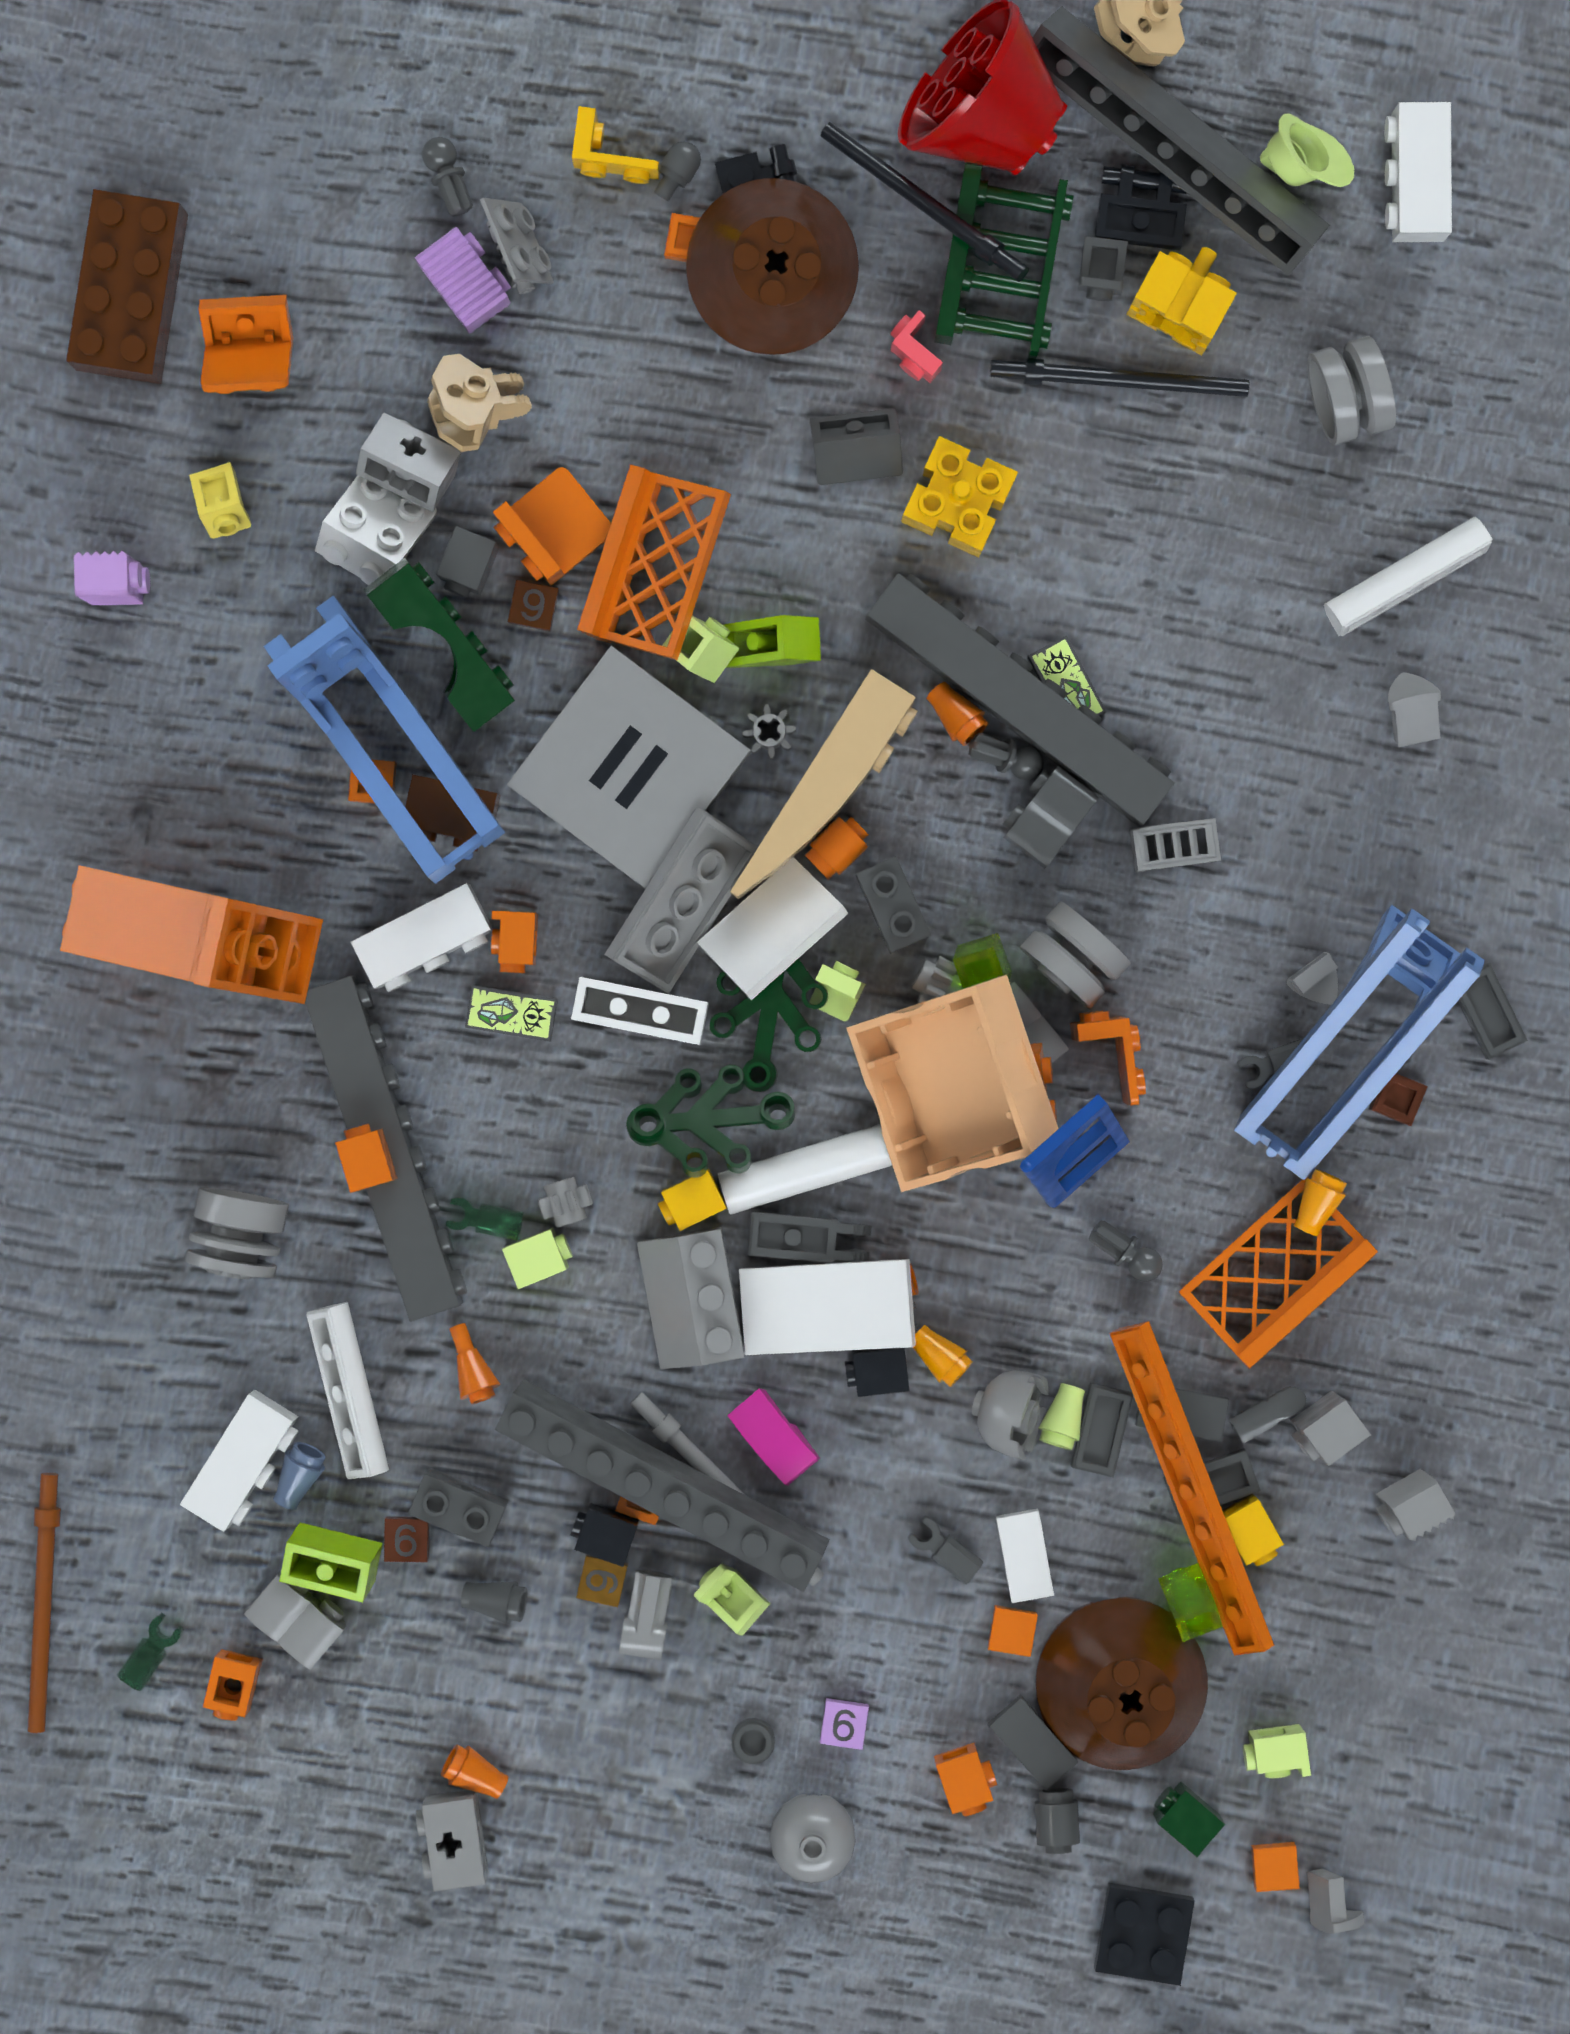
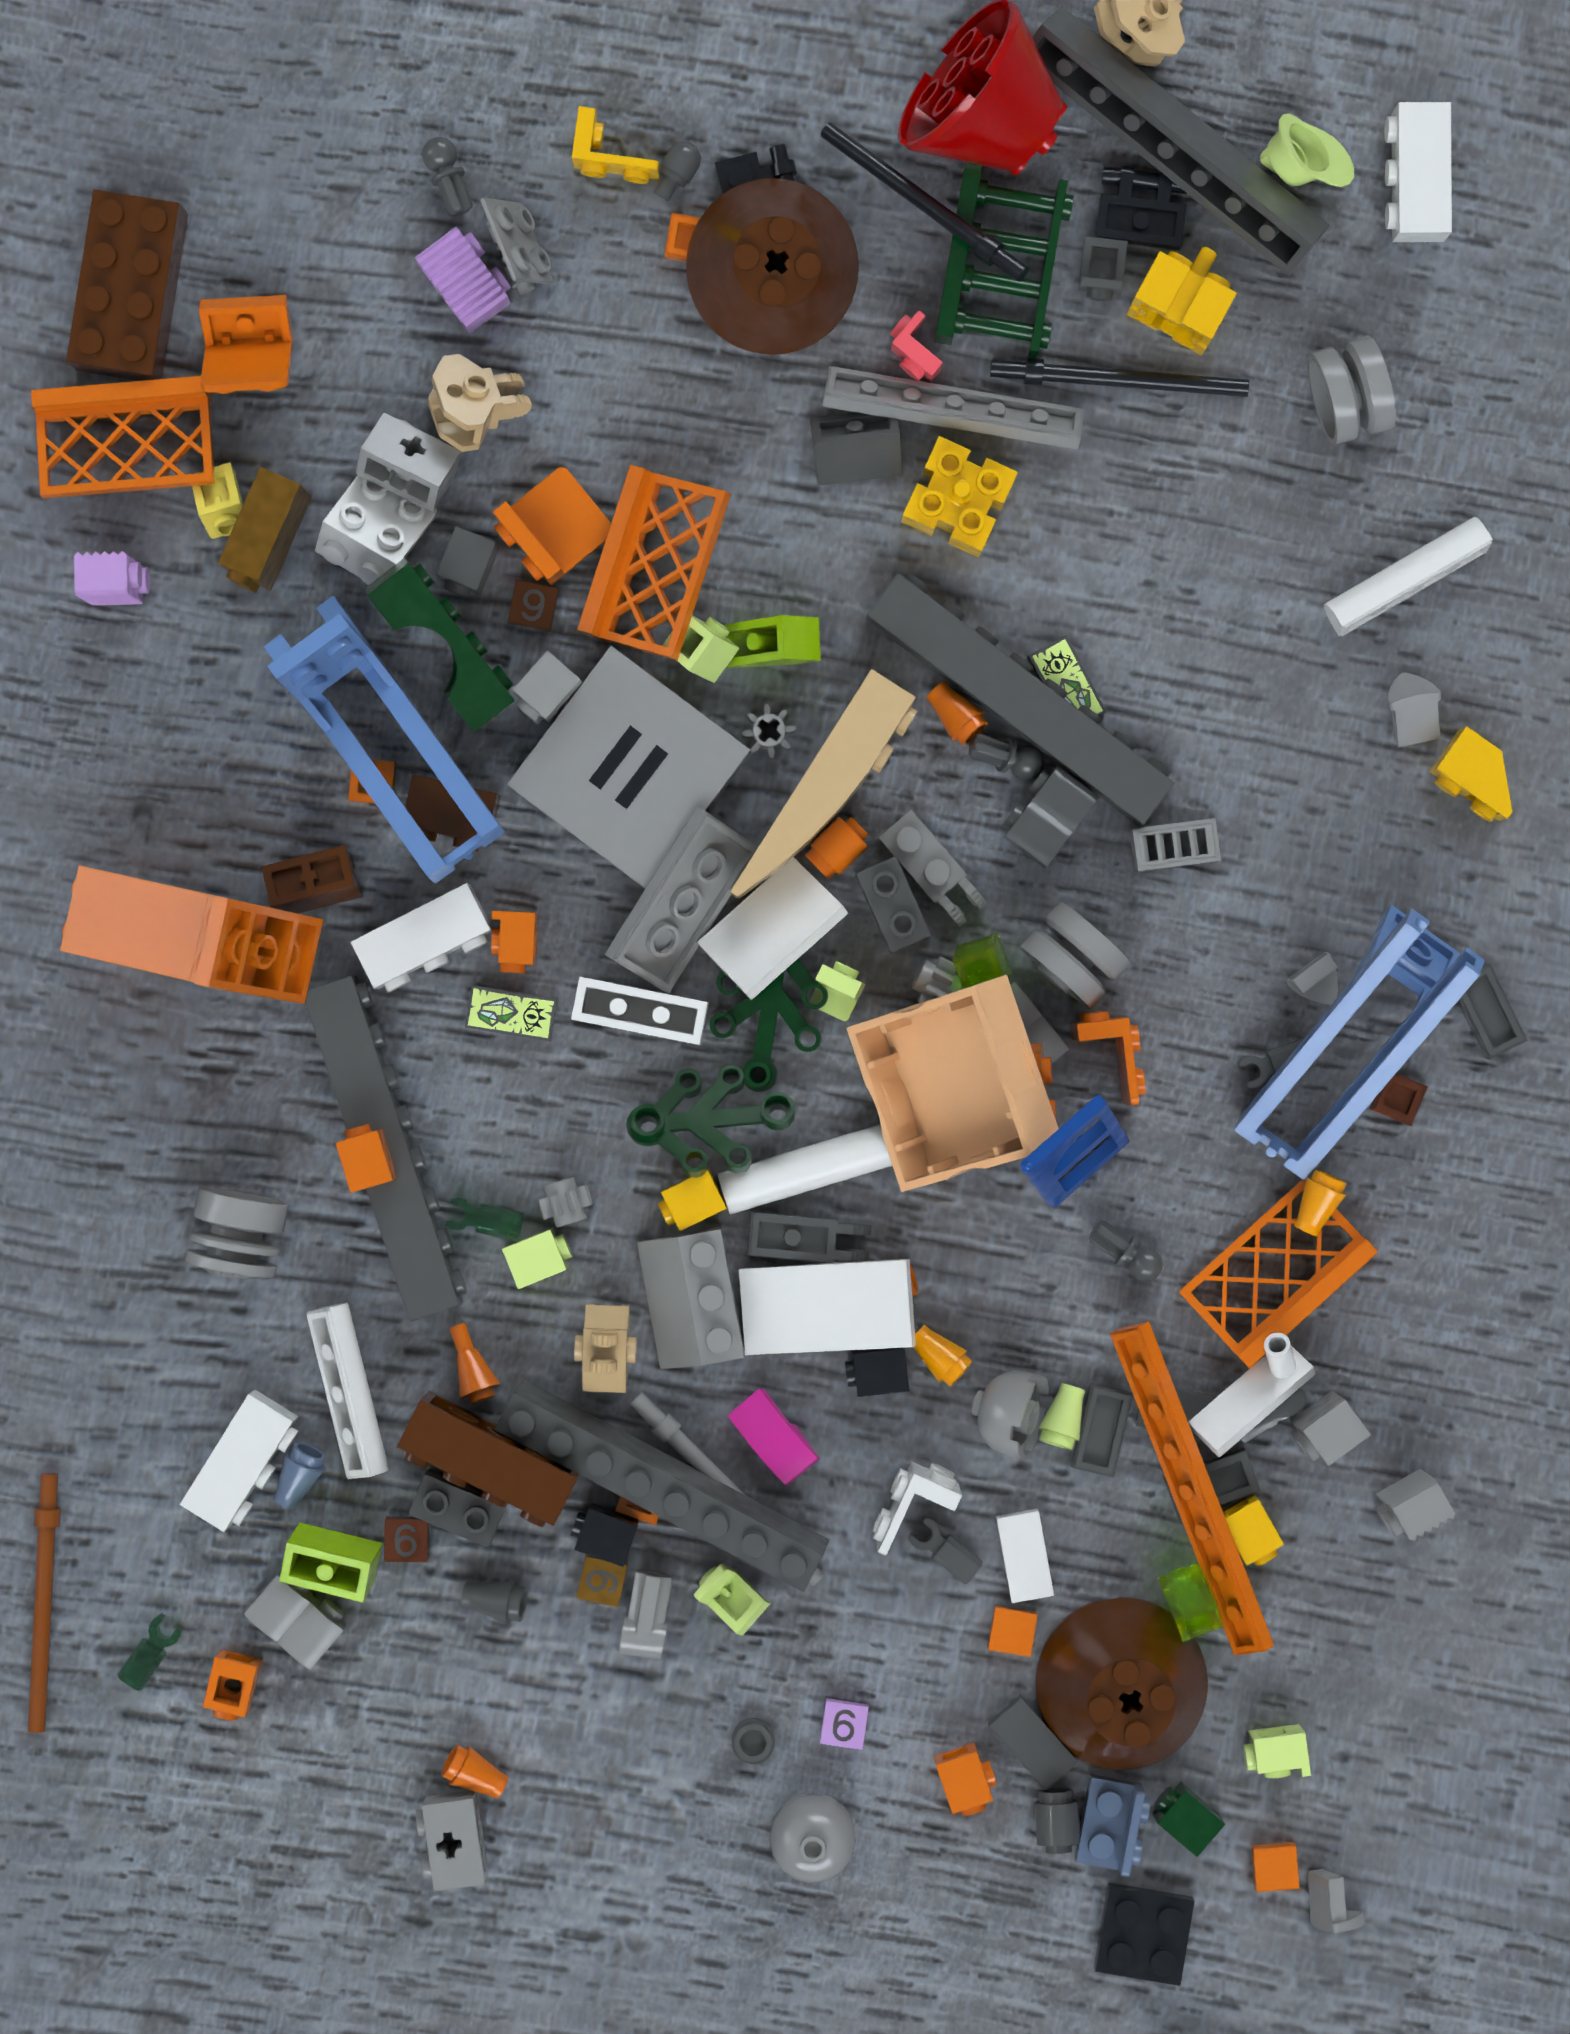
none -> orange fence [31,376,215,499]
none -> pearl gold brick [218,467,312,593]
none -> reddish brown hinge [261,845,363,914]
none -> reddish brown brick [397,1391,579,1527]
none -> light grey brick [513,650,582,725]
none -> tan hinge [574,1303,637,1393]
none -> light grey tile [822,366,1084,450]
none -> white bracket [872,1461,962,1556]
none -> light grey hinge [878,810,987,927]
none -> sand blue bracket [1075,1774,1150,1877]
none -> white piece [1188,1333,1315,1458]
none -> yellow slope [1429,726,1513,822]

